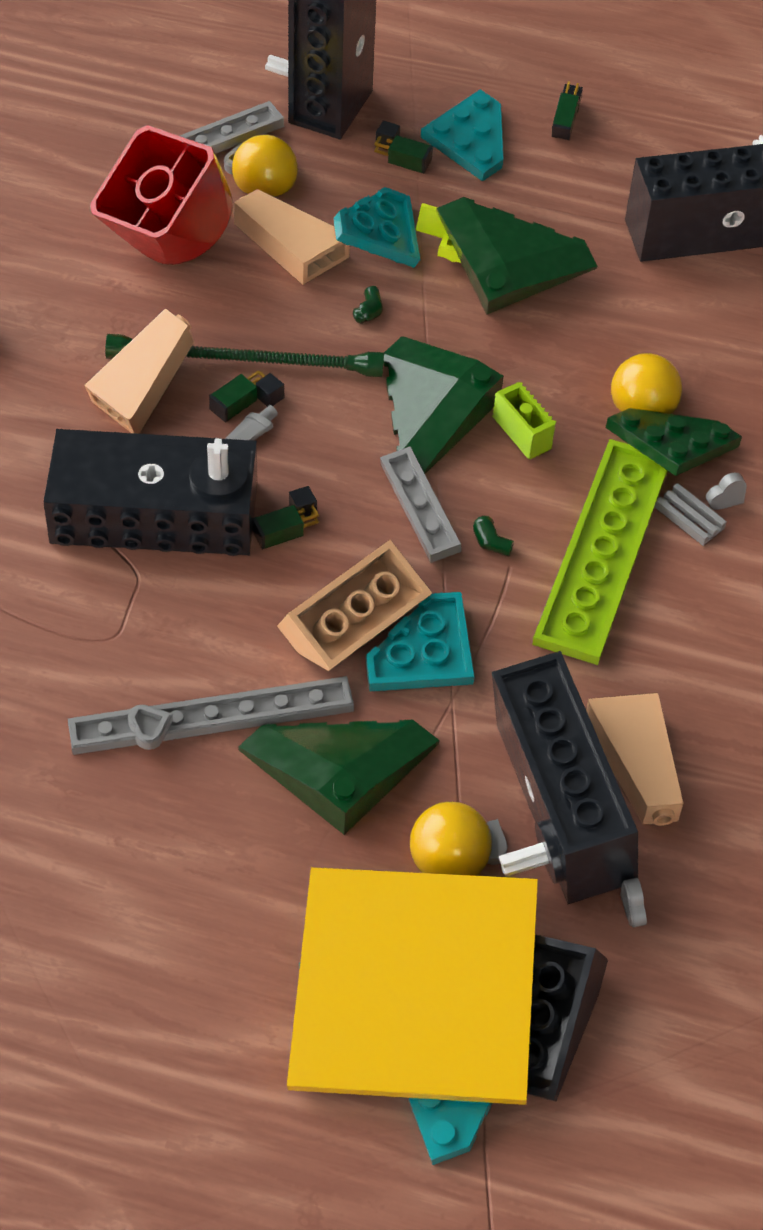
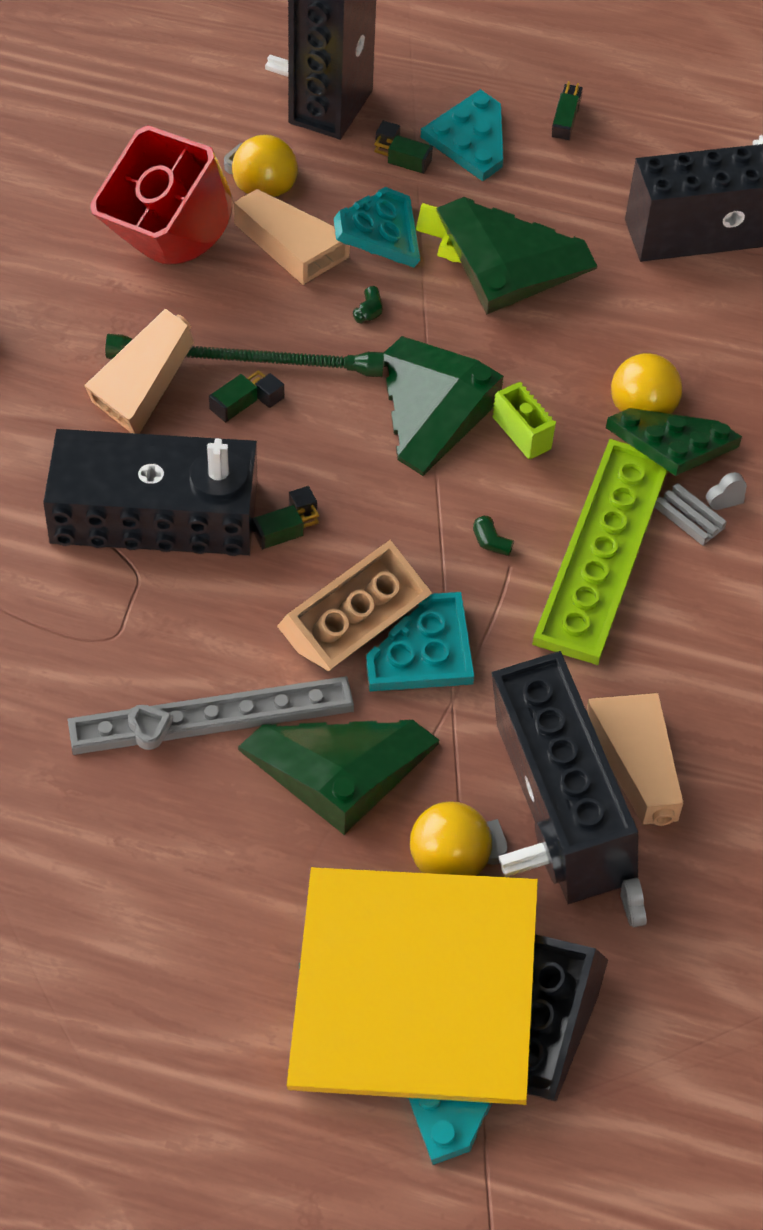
light grey plate [180,101,284,154] -> none
light grey bar [225,405,278,440] -> none
light grey plate [380,447,461,563] -> none

